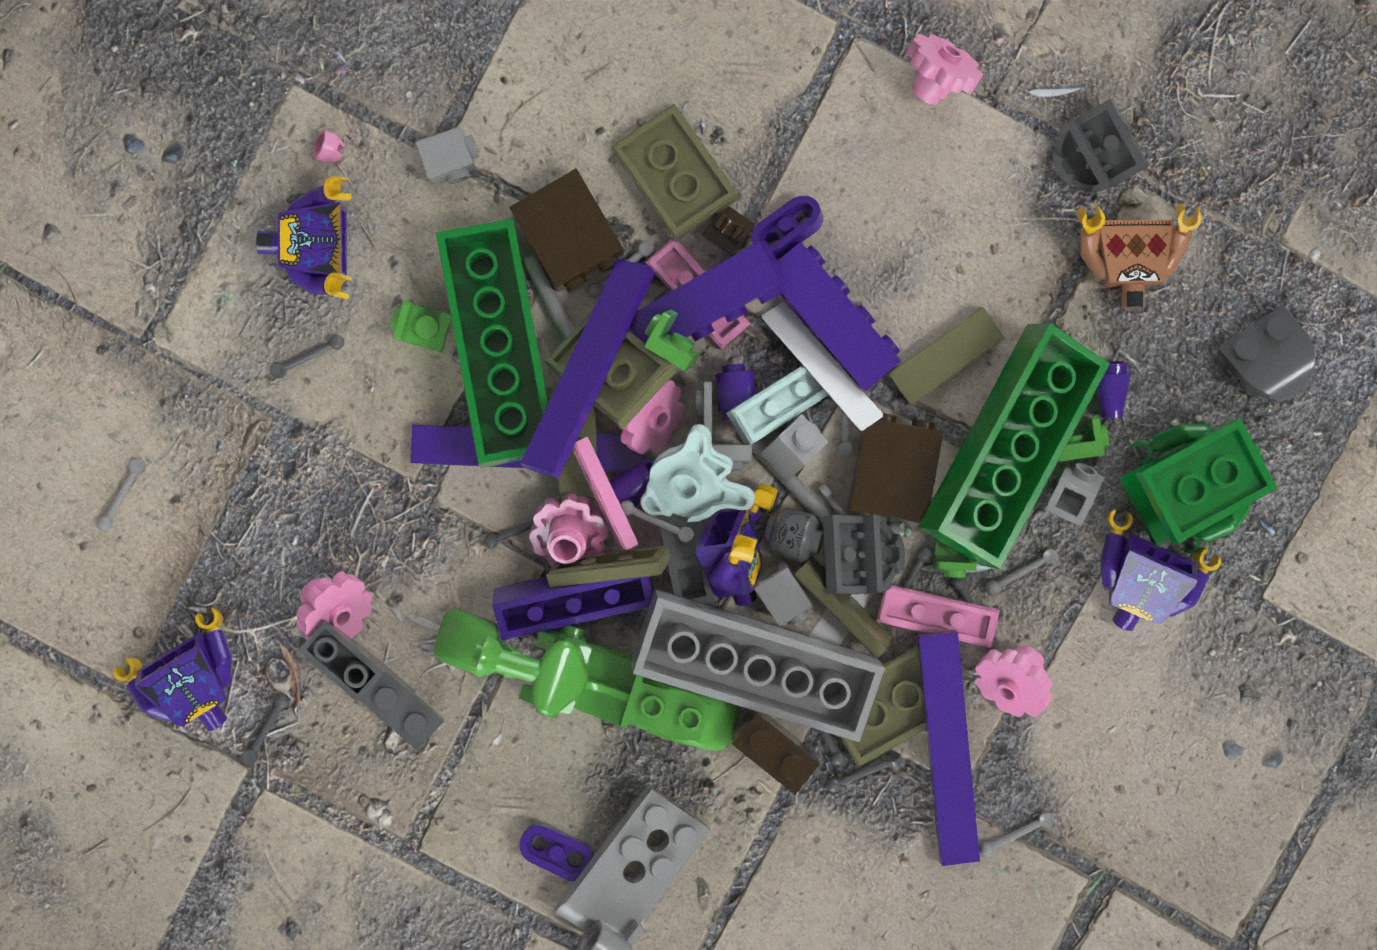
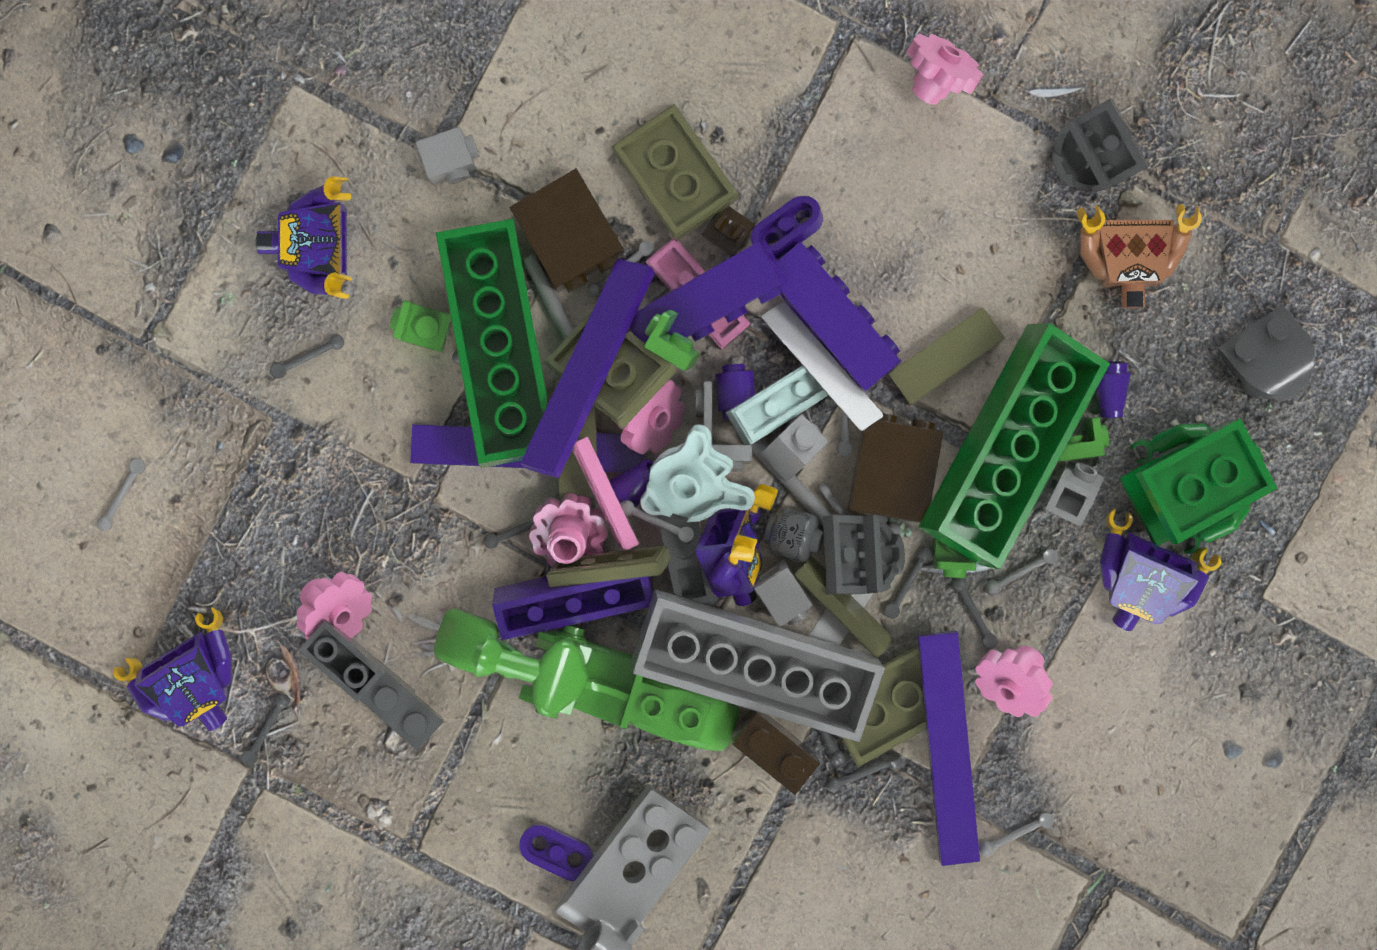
bright pink hinge [312,130,345,164] -> none
bright pink tile [876,584,1000,648] -> none

